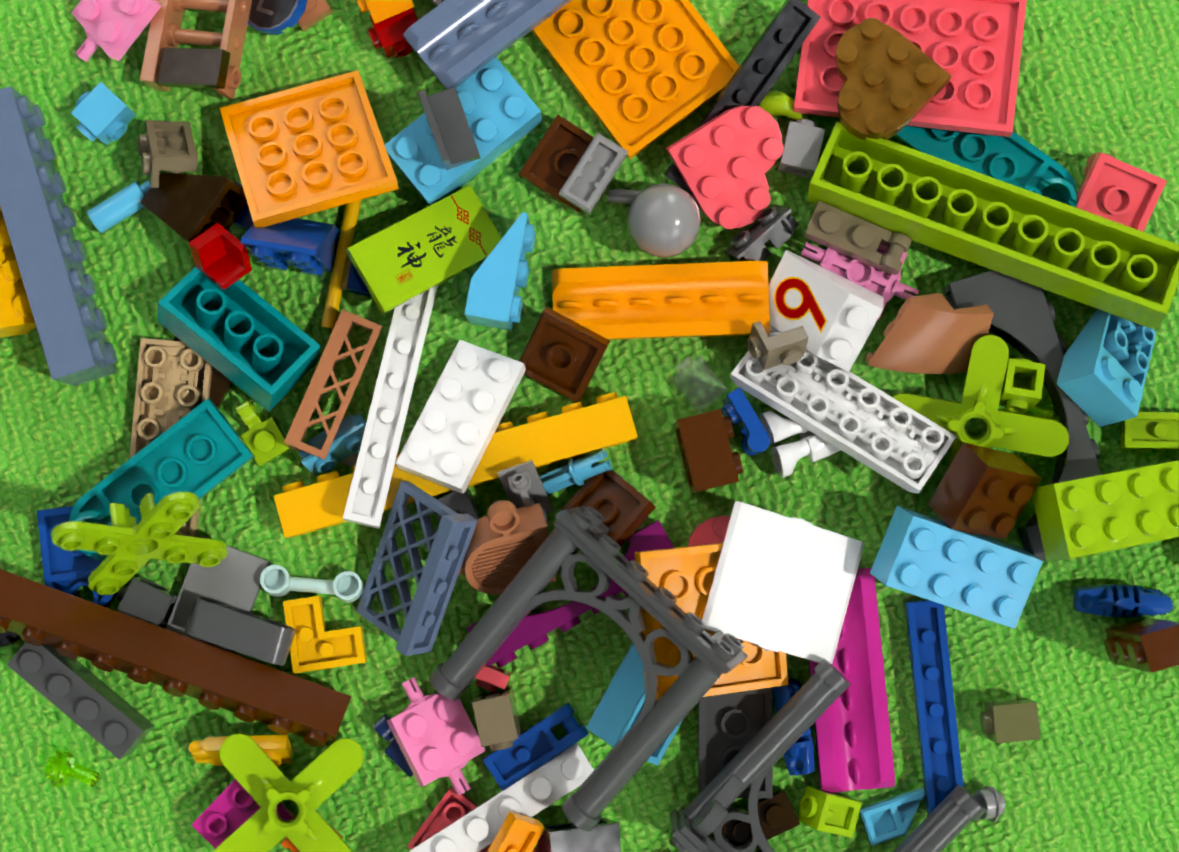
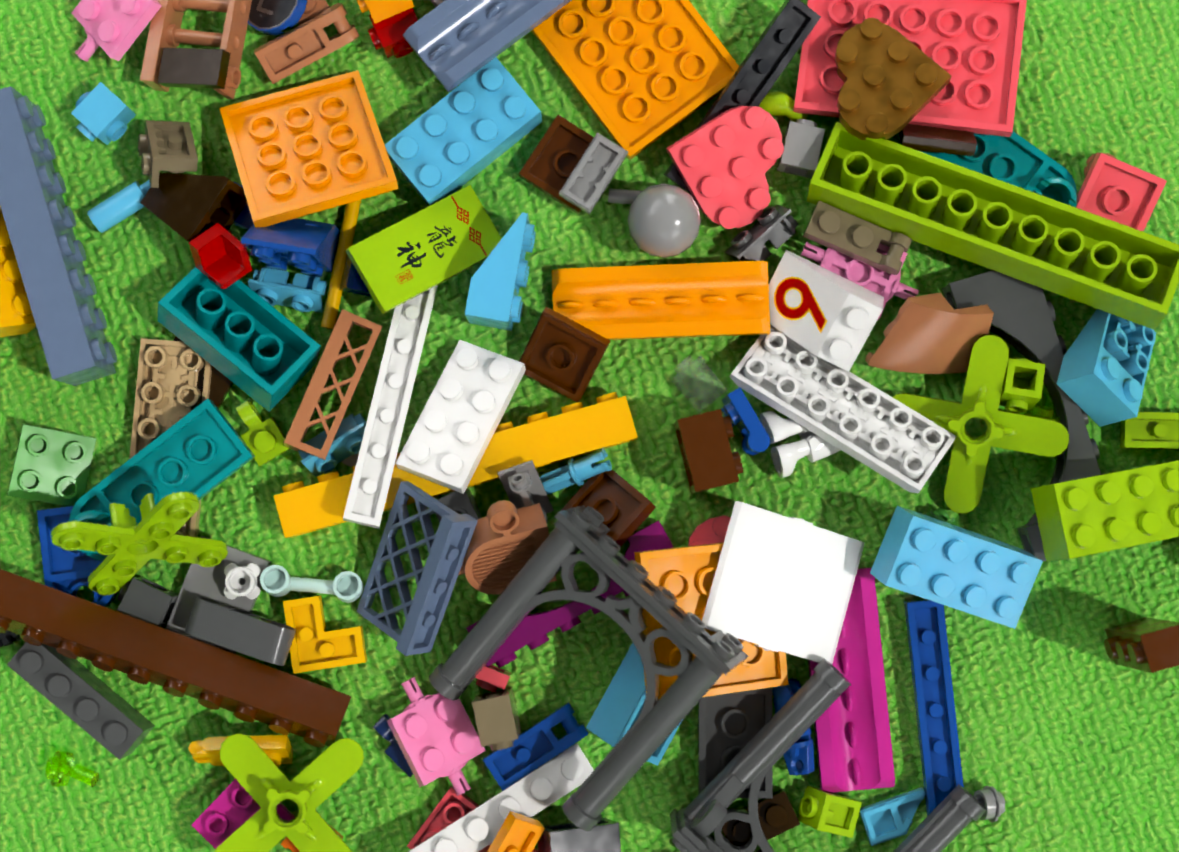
dark grey panel [418,87,480,170] -> none
dark tan bracket [747,321,809,370] -> none
reddish brown brick [928,442,1042,539] -> none
olive brick [980,699,1041,743] -> none
blue hinge [1073,584,1174,618] -> none
none -> bright green hinge [7,424,97,506]
none -> white plate [224,563,261,600]
none -> medium azure hinge [248,267,327,313]
none -> nougat plate [254,3,359,84]
none -> dark brown tile [899,124,977,156]

